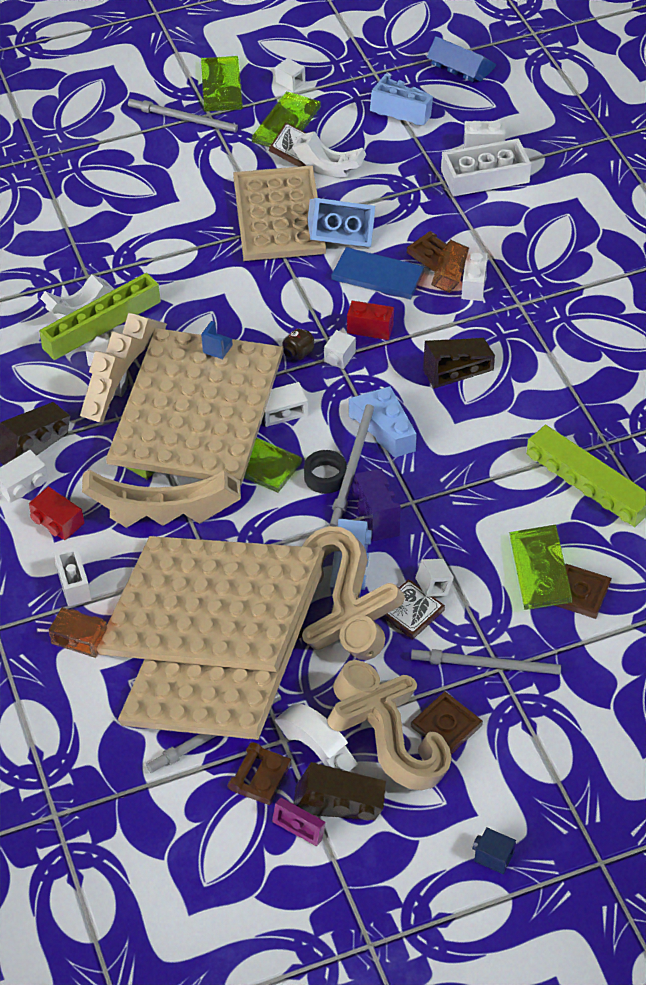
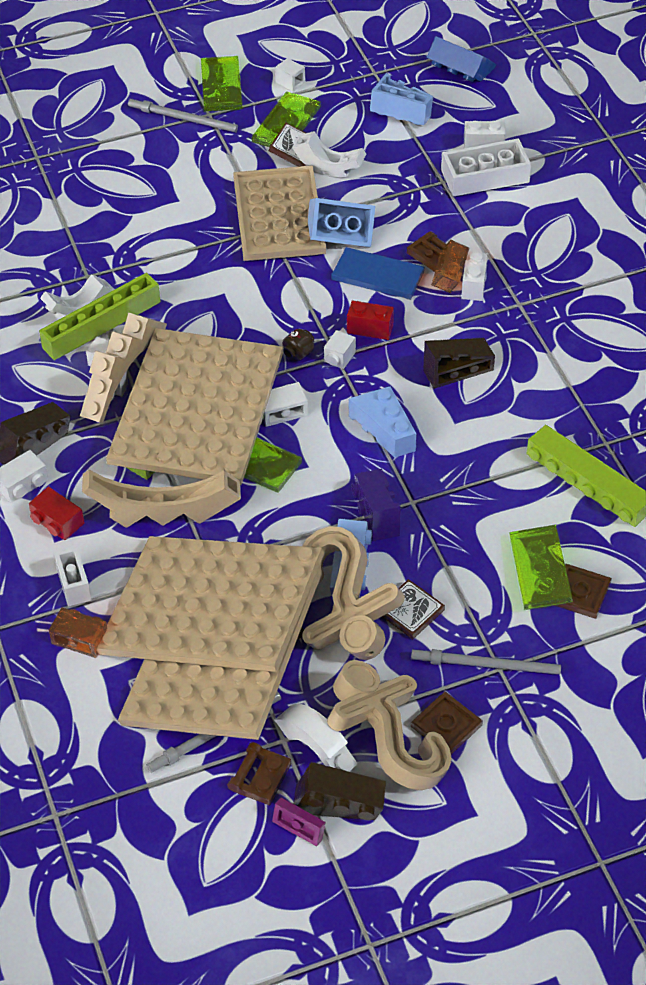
blue panel [201,321,233,360] -> none
black tyre [304,450,347,494] -> none
light grey bar [330,404,374,527] -> none
white brick [416,559,454,597] -> none
dark blue brick [472,827,516,874] -> none

